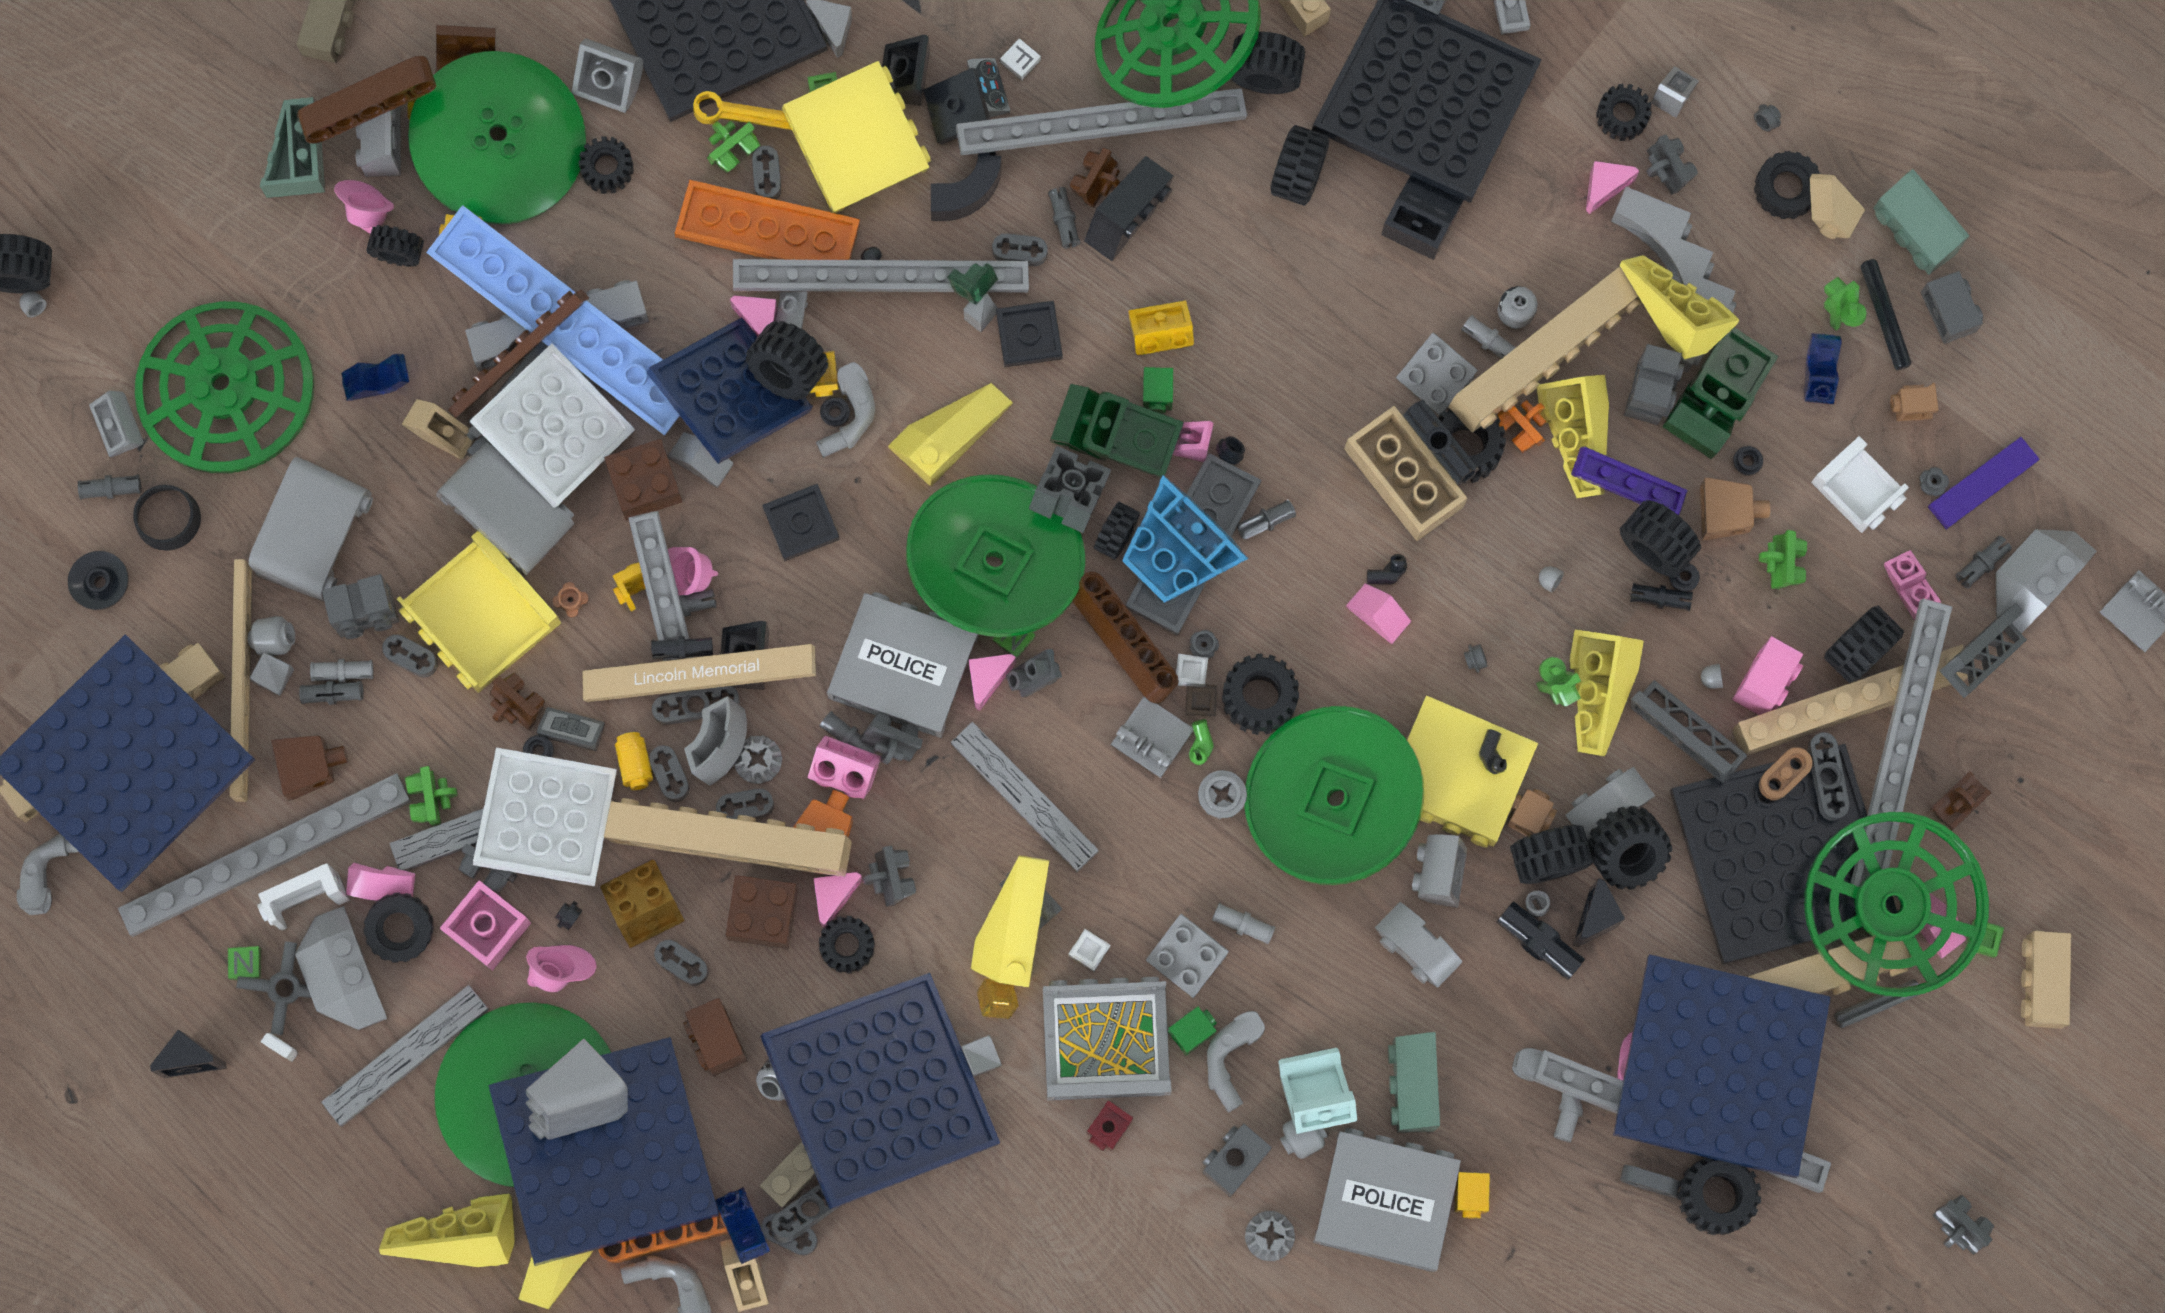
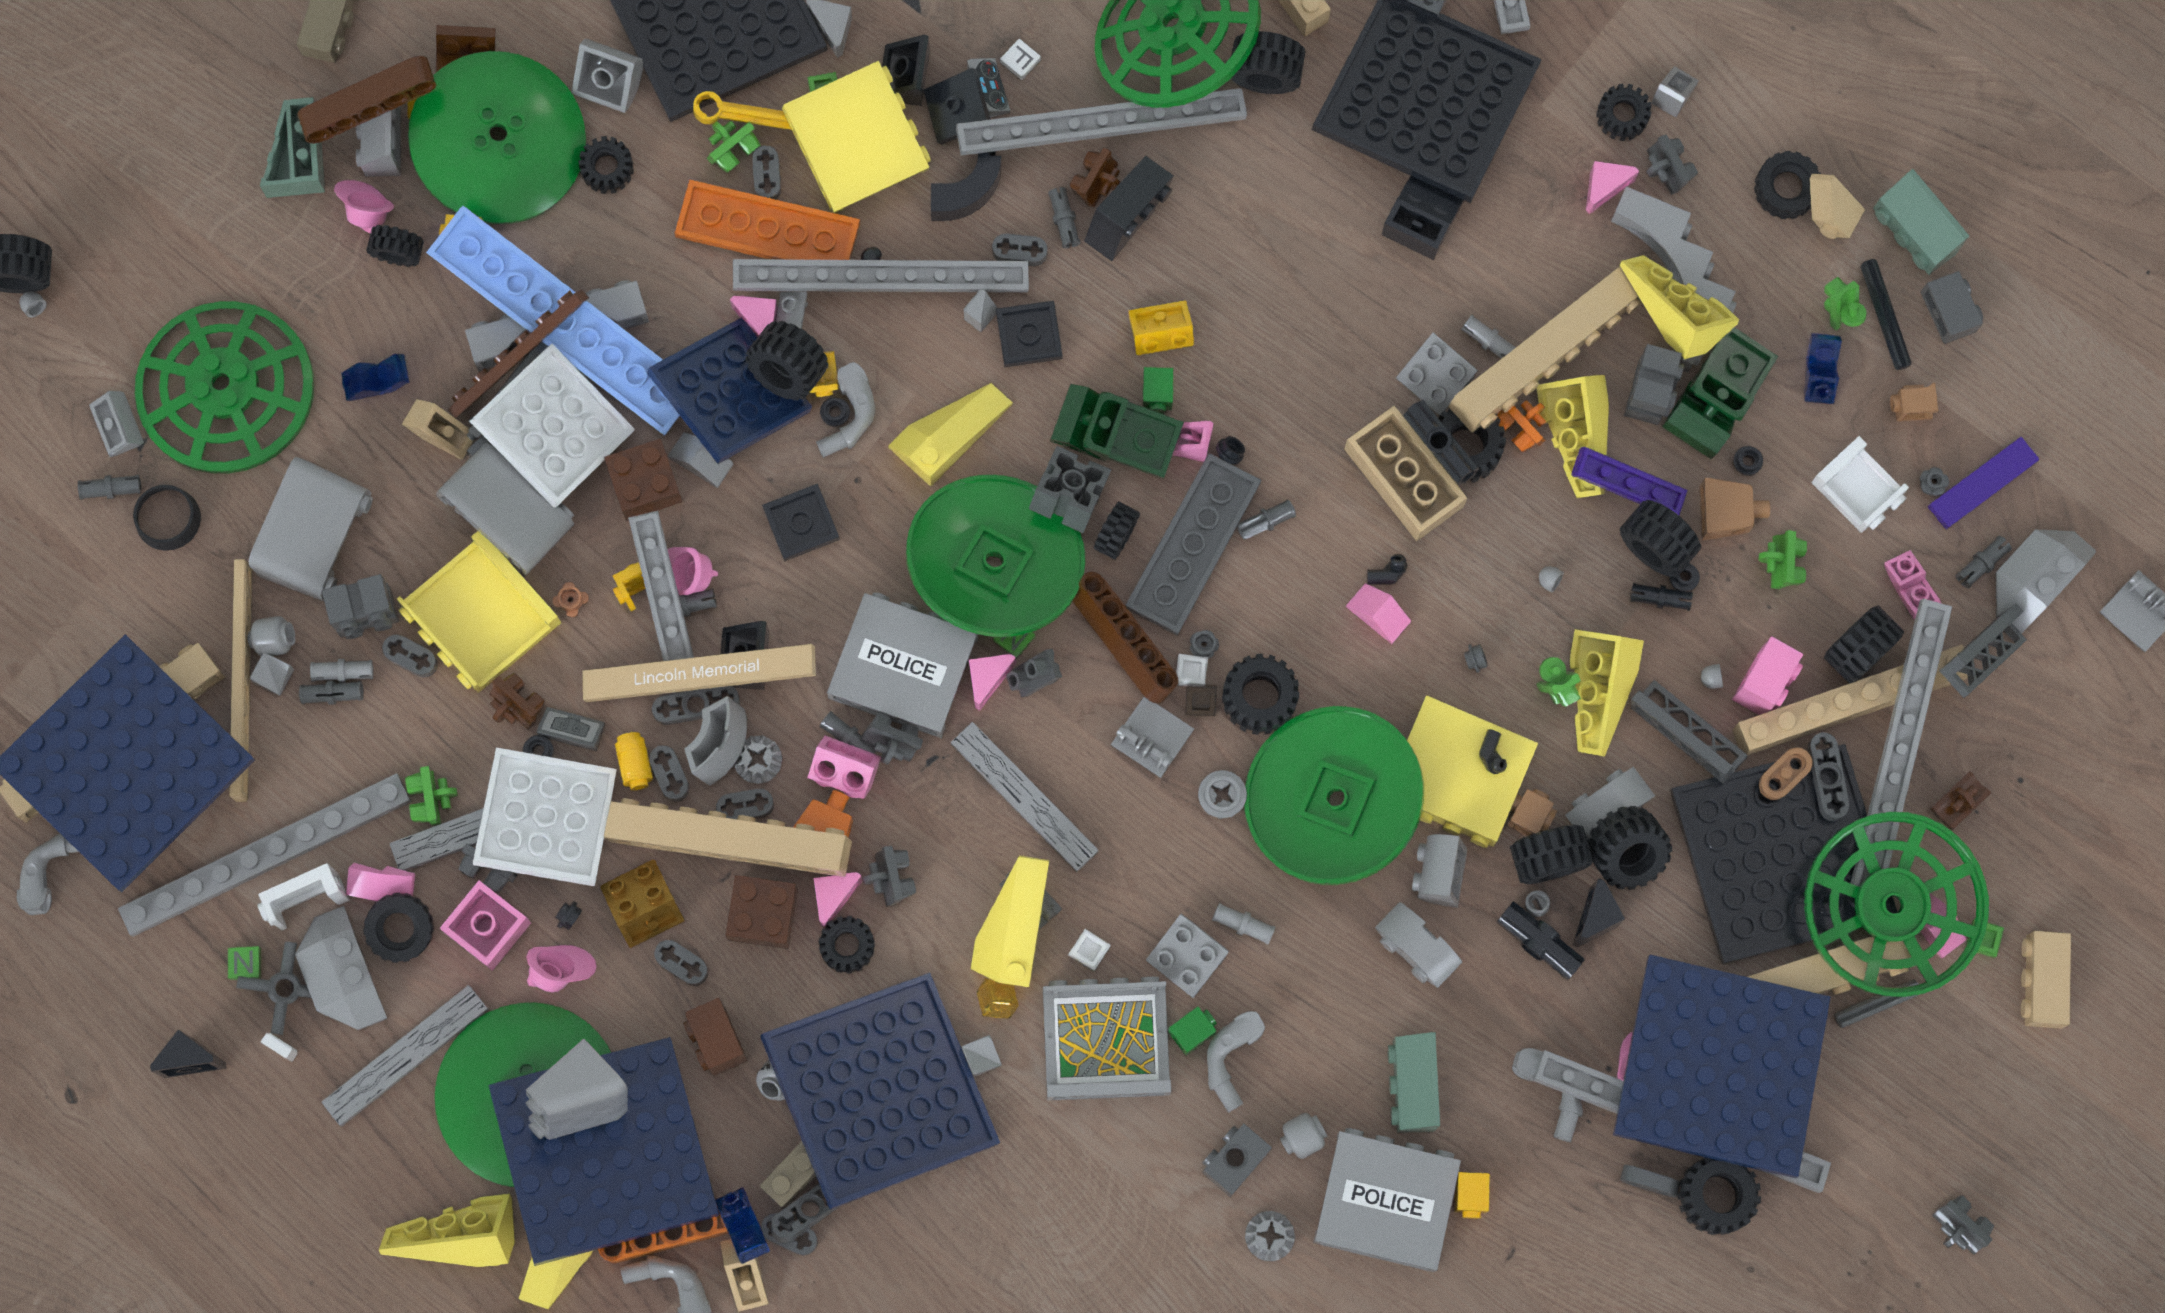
black dish [68,551,129,610] -> none
reddish brown torso [271,736,348,801] -> none
black pin [651,636,713,660] -> none
clear green panel [947,263,998,305] -> none
dark red brick [1087,1100,1134,1151] -> none
dark azure wedge [1122,475,1249,603] -> none
bright green arm [1189,719,1214,765] -> none
black tyre [1270,125,1329,206] -> none
light aqua panel [1278,1048,1357,1134] -> none
light grey head [1497,286,1538,329] -> none
dark grey plate [1754,104,1781,132] -> none

